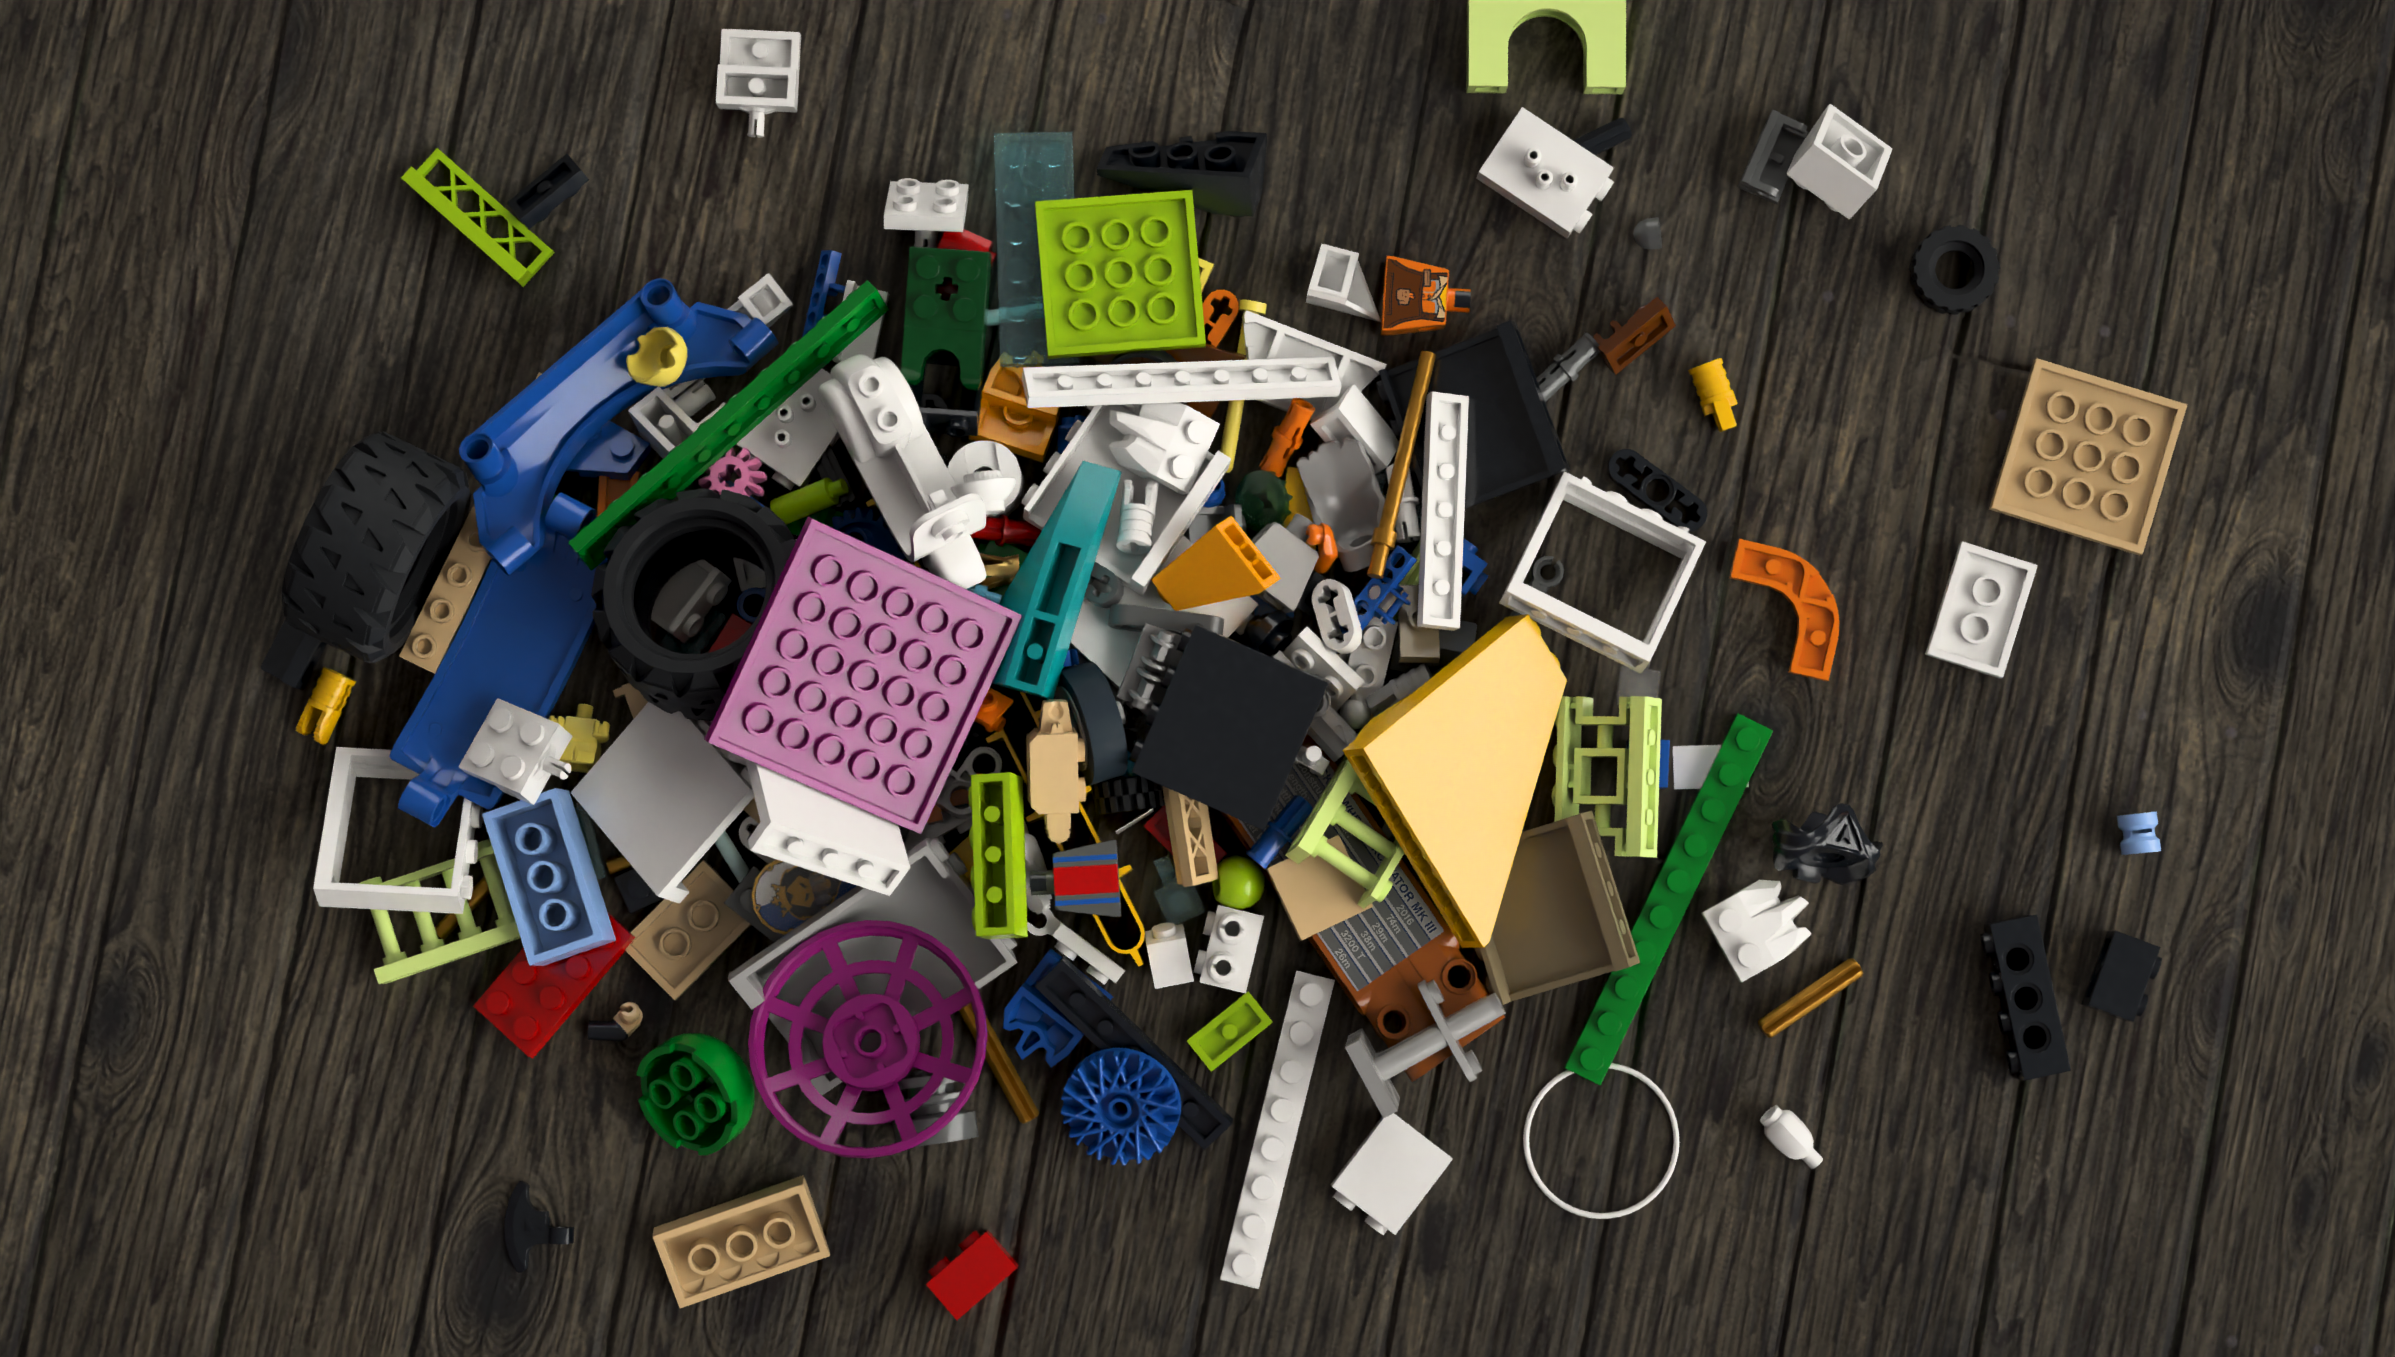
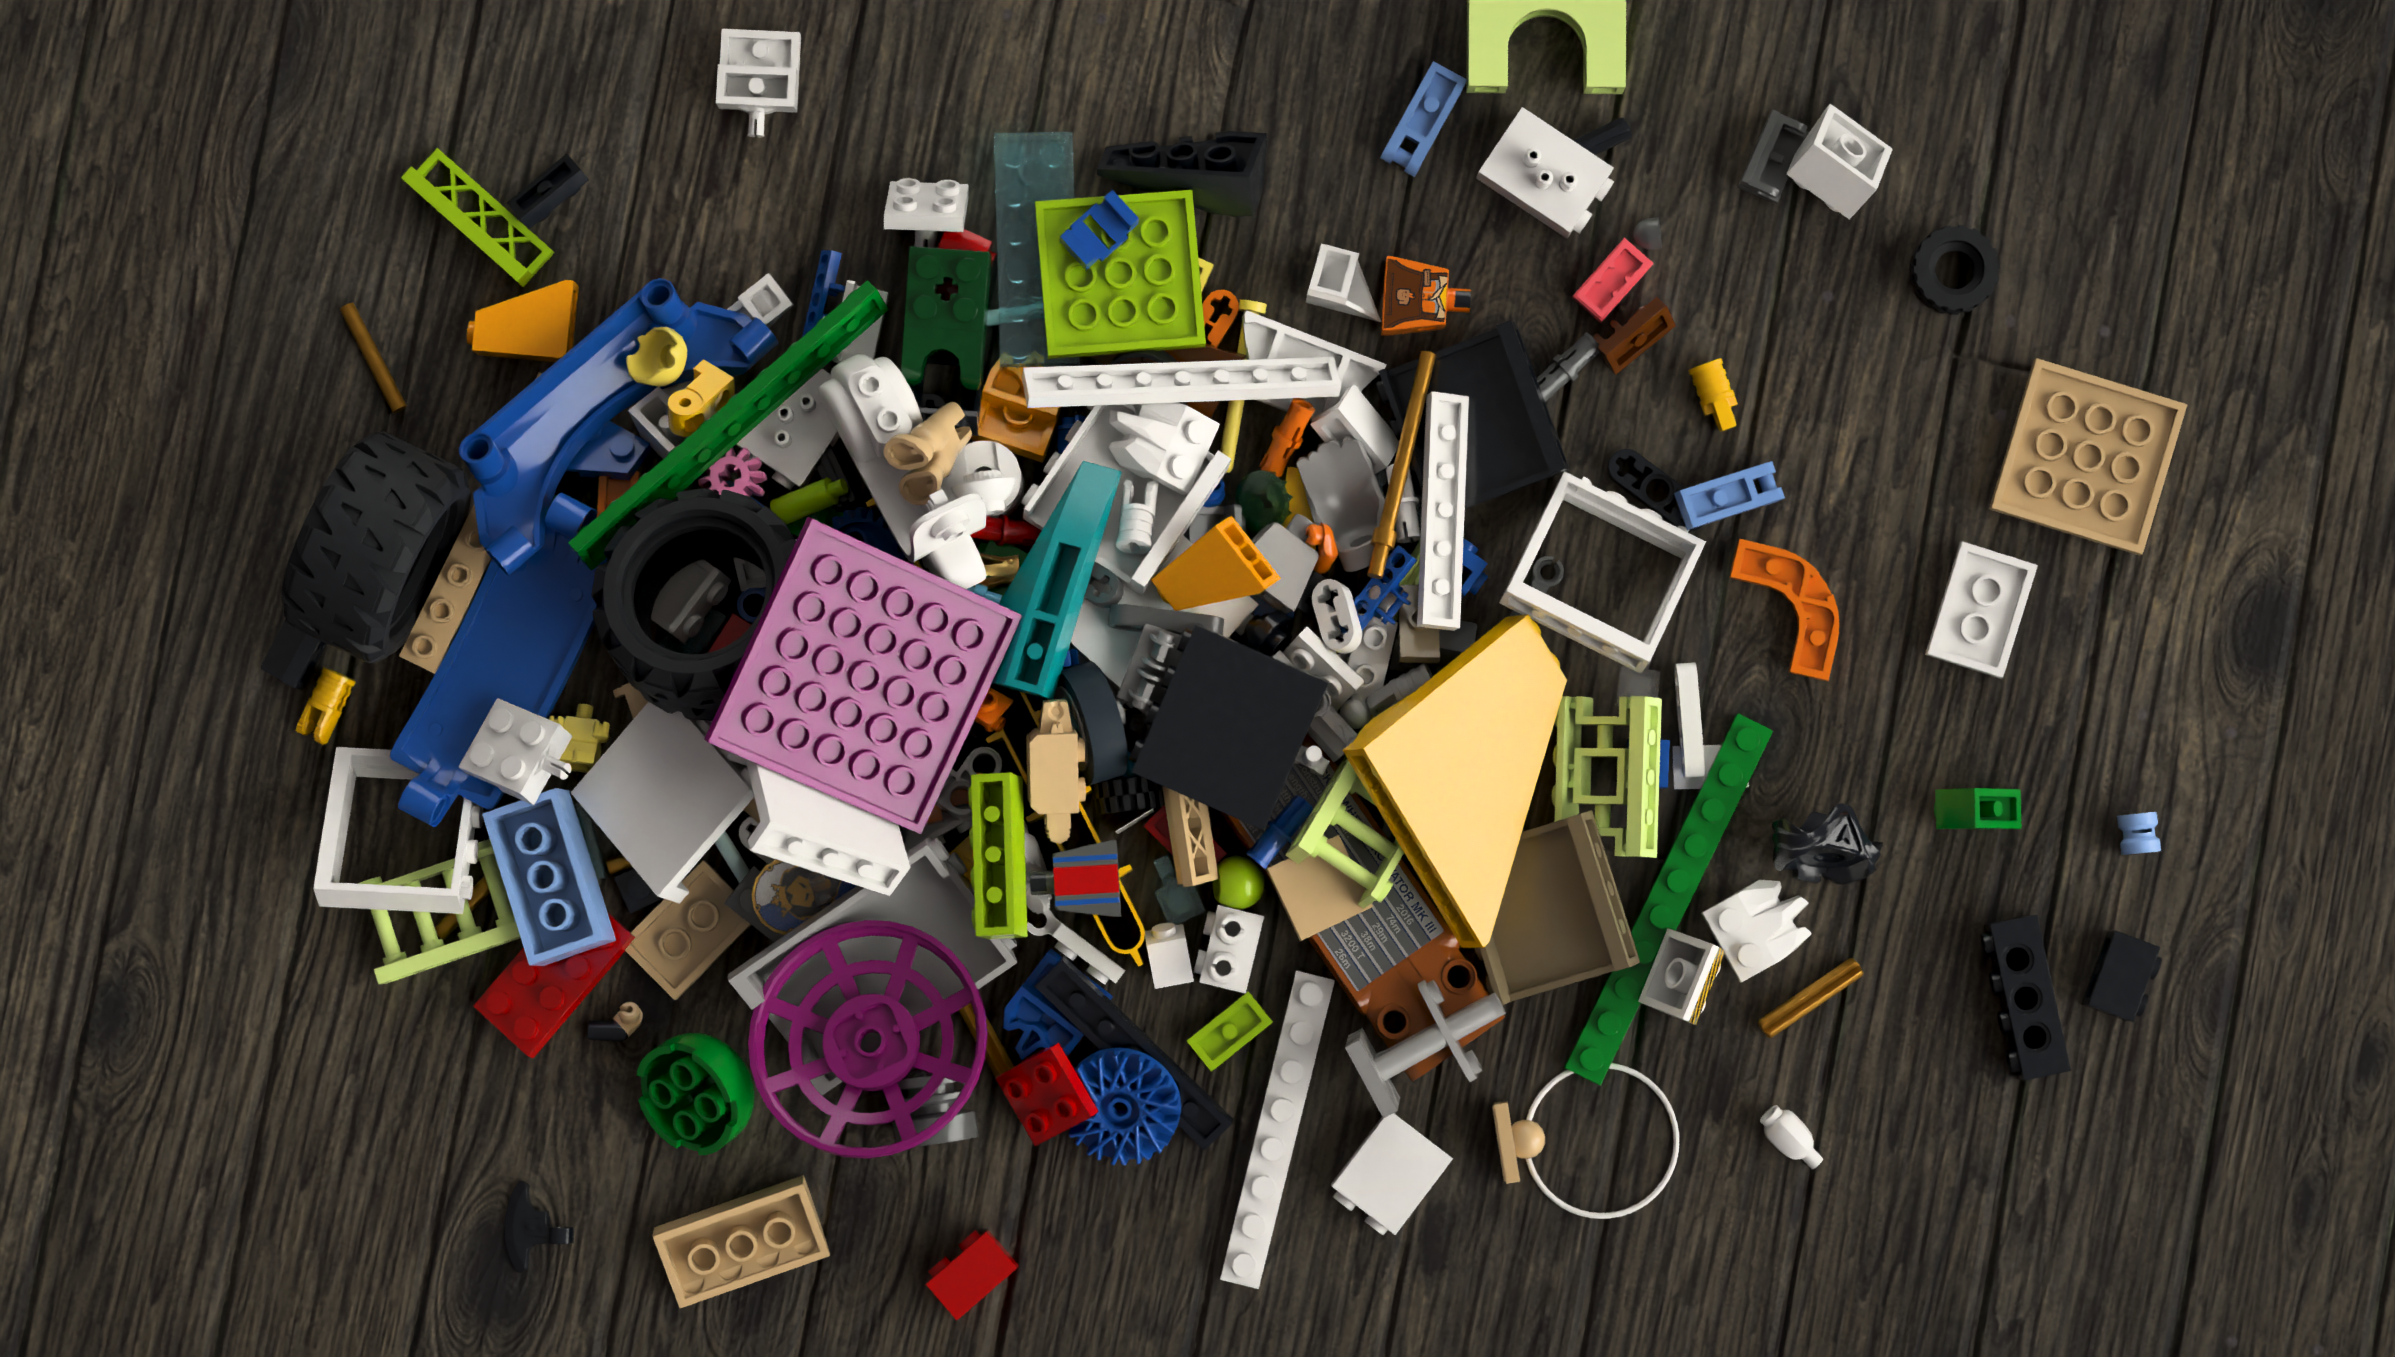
none -> pearl gold bar [339,303,407,413]
none -> light orange slope [467,280,579,362]
none -> yellow leg [667,359,735,437]
none -> tan piece [883,402,972,505]
none -> red plate [995,1043,1099,1146]
none -> blue piece [1059,190,1139,270]
none -> medium blue plate [1380,61,1467,177]
none -> tan tile [1492,1101,1545,1184]
none -> coral plate [1572,237,1654,323]
none -> white slope [1638,928,1726,1025]
none -> medium blue plate [1674,461,1785,530]
none -> white beam [1674,662,1705,778]
none -> green slope [1934,788,2022,830]

